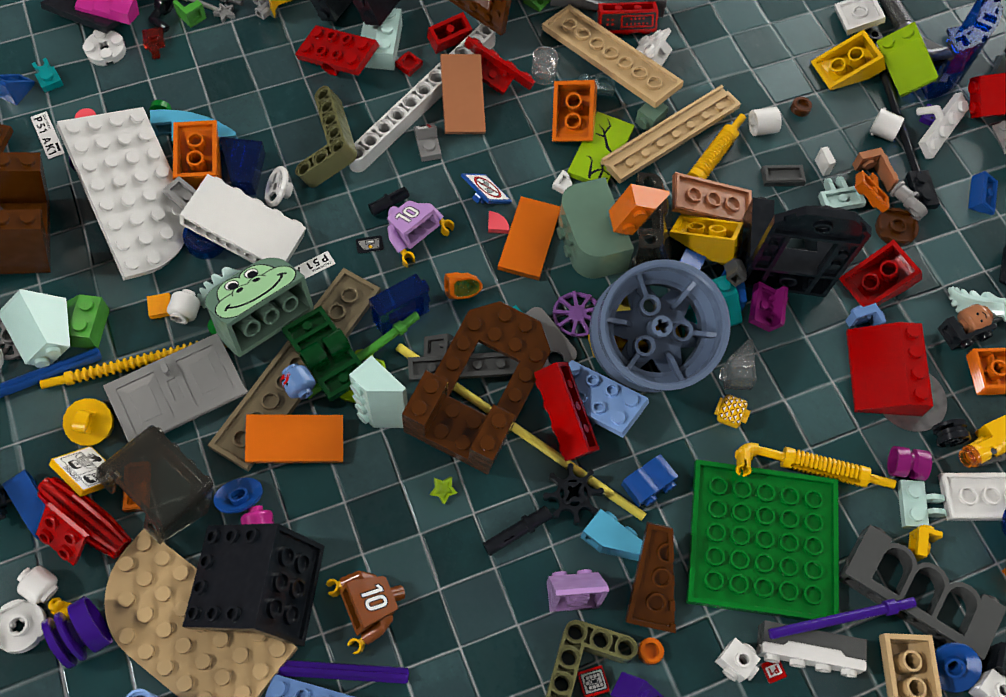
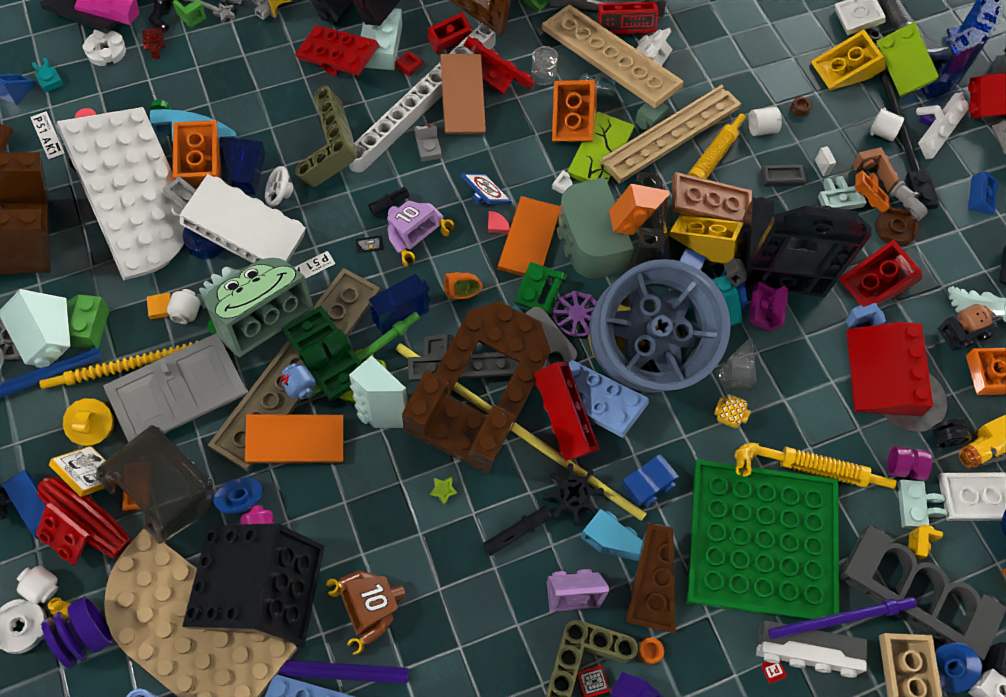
white brick [715,638,761,683] -> none
none -> green plate [514,261,567,316]

